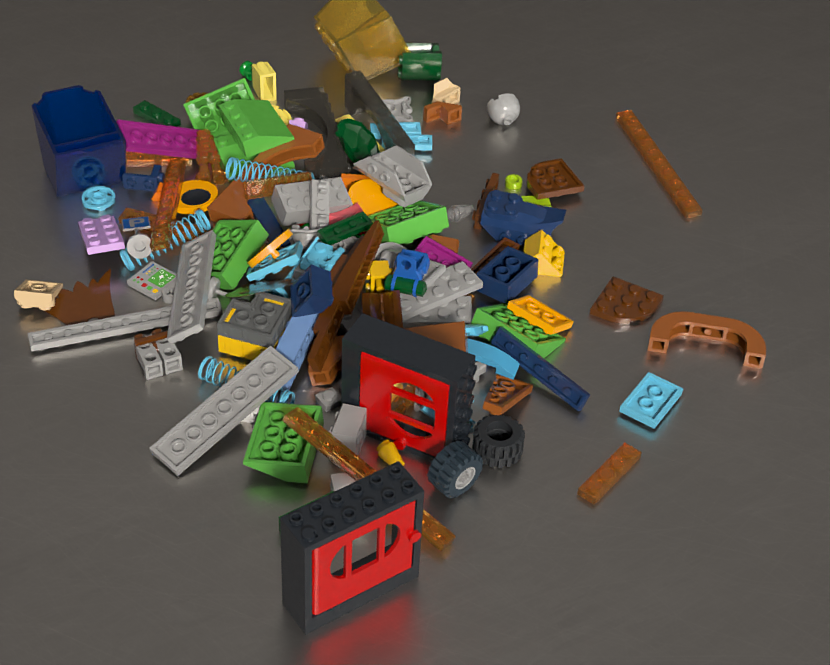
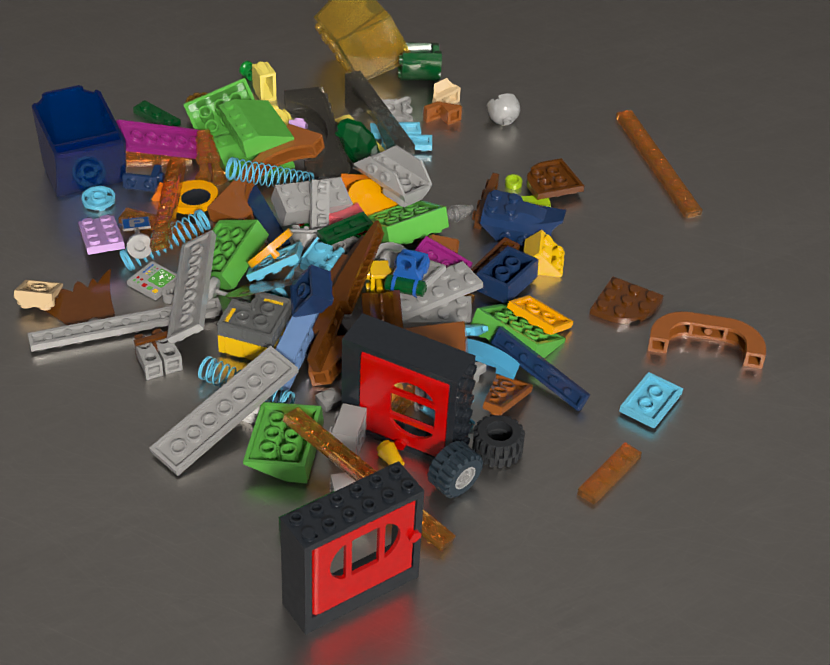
clear orange plate [244,172,312,200] -> none

